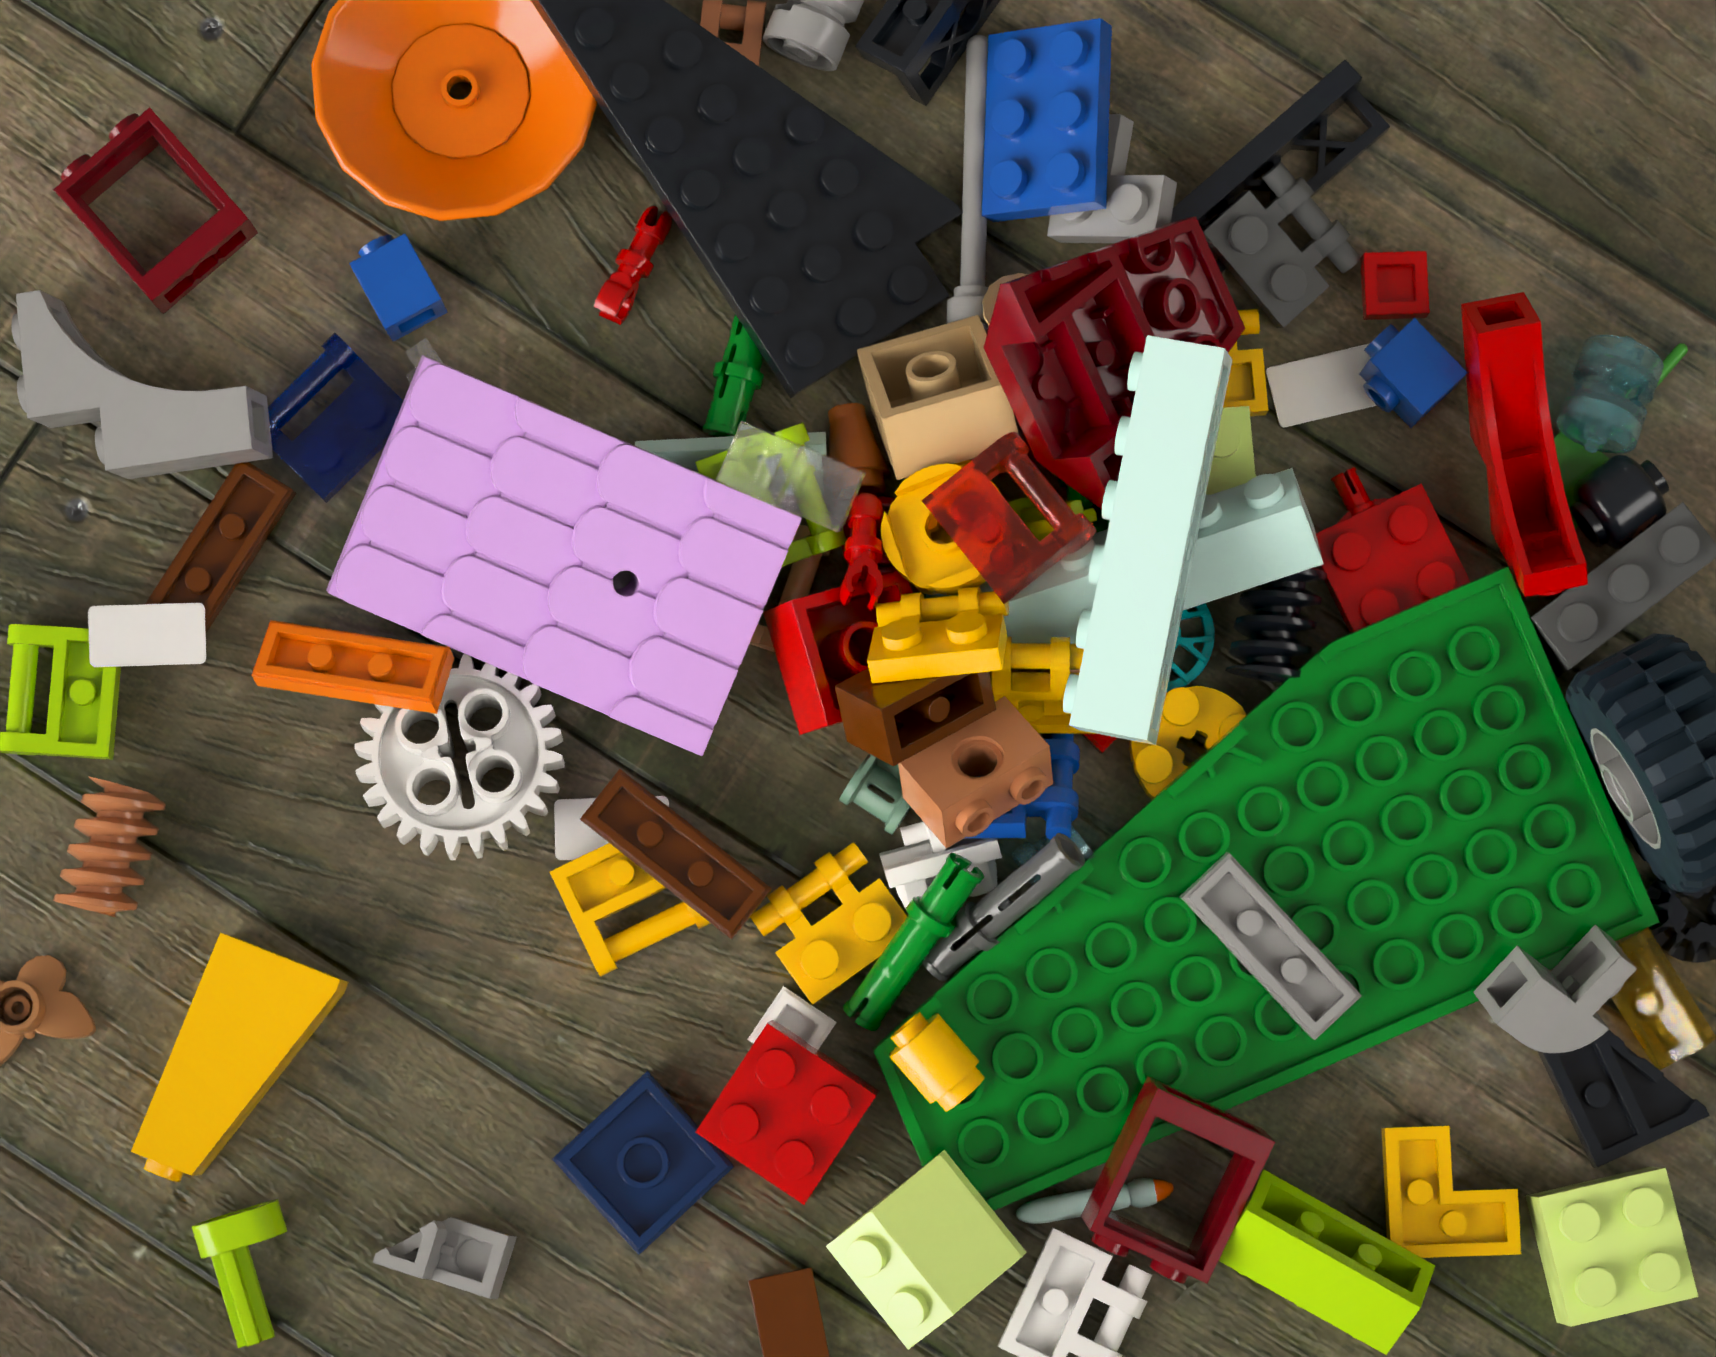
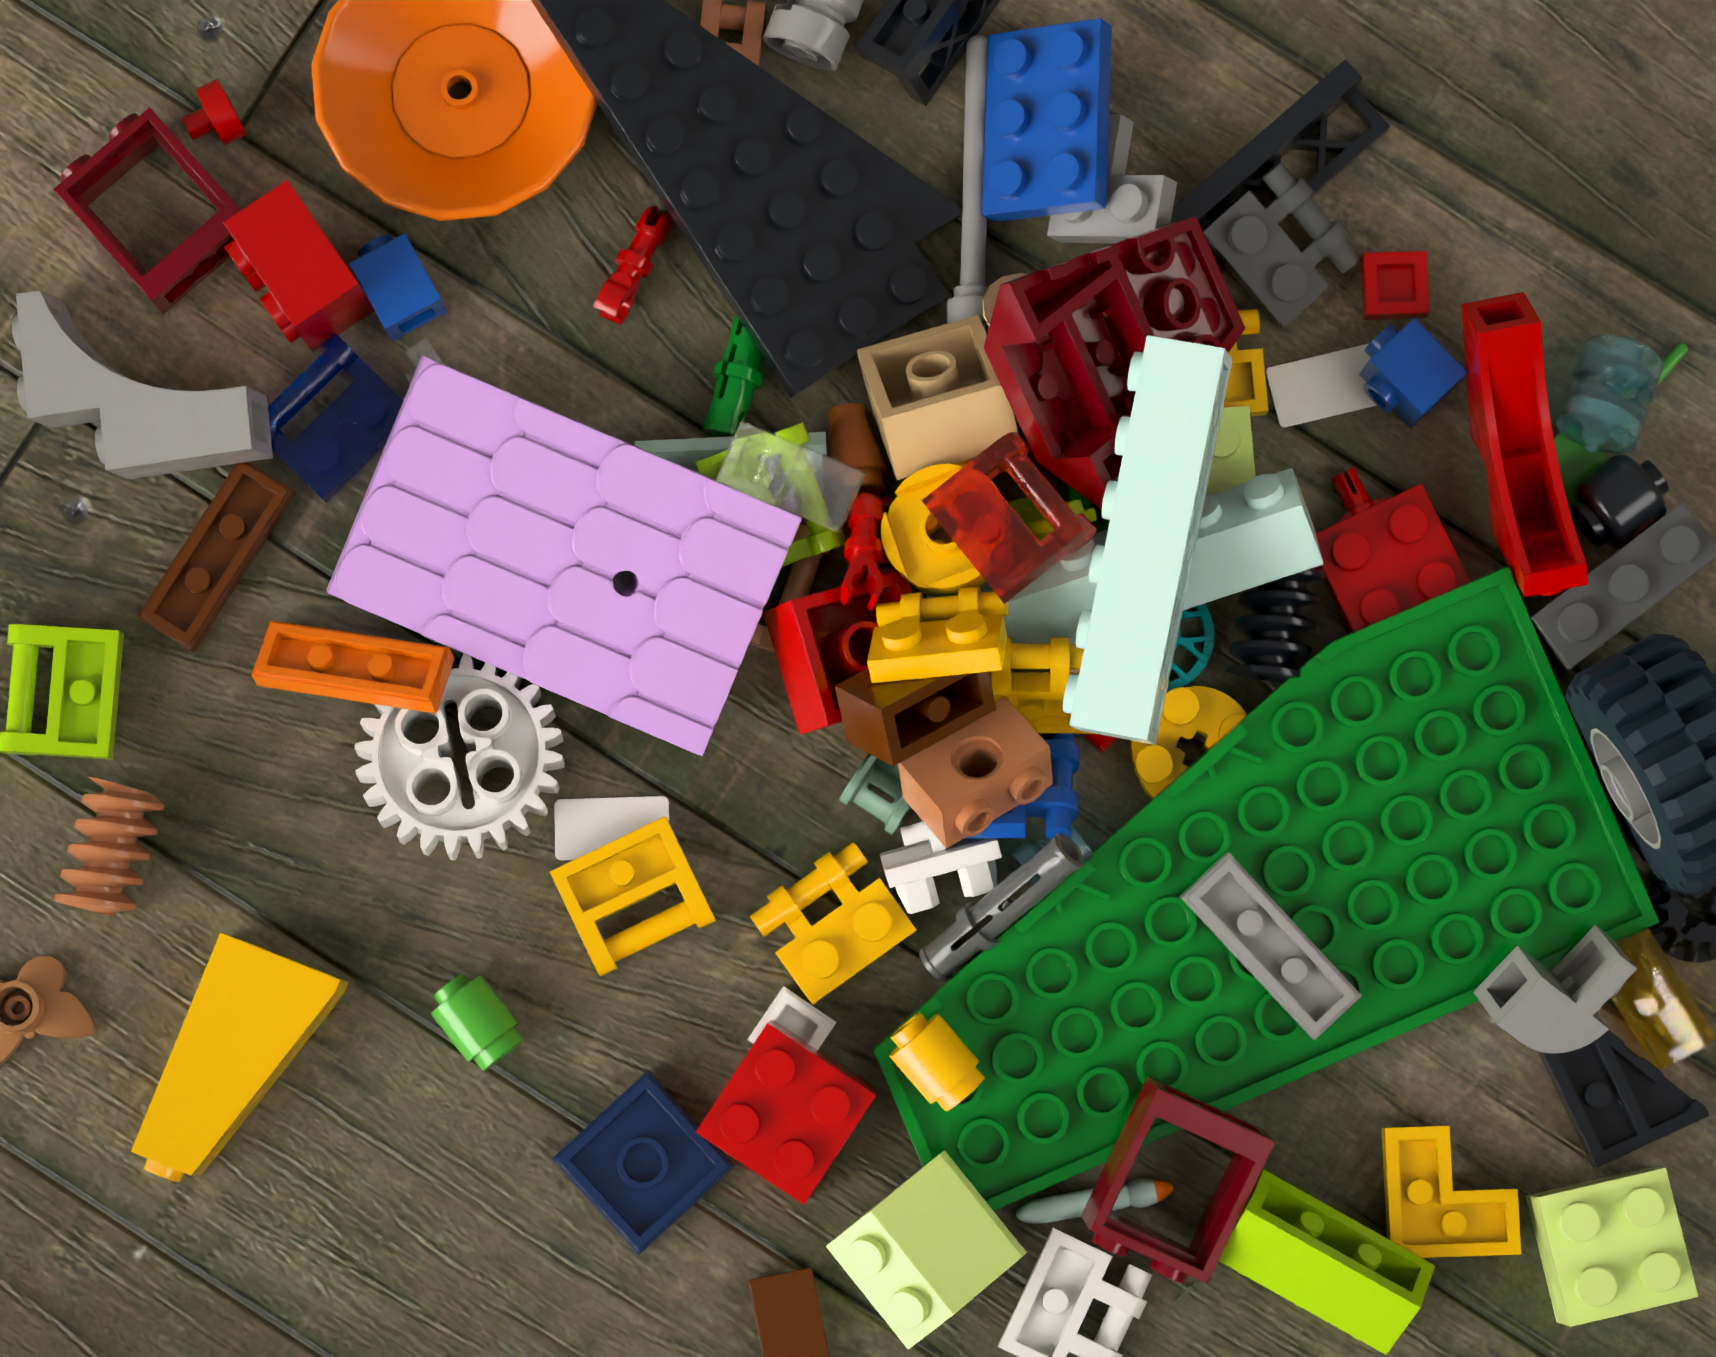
white sticker [88,603,206,667] -> none
lime piece [192,1199,287,1348] -> none
light grey slope [373,1217,517,1299] -> none
reddish brown tile [580,769,772,940] -> none
green pin [843,853,984,1031] -> none
none -> red tile [182,78,247,146]
none -> red brick [223,180,375,353]
none -> bright green brick [431,973,524,1072]

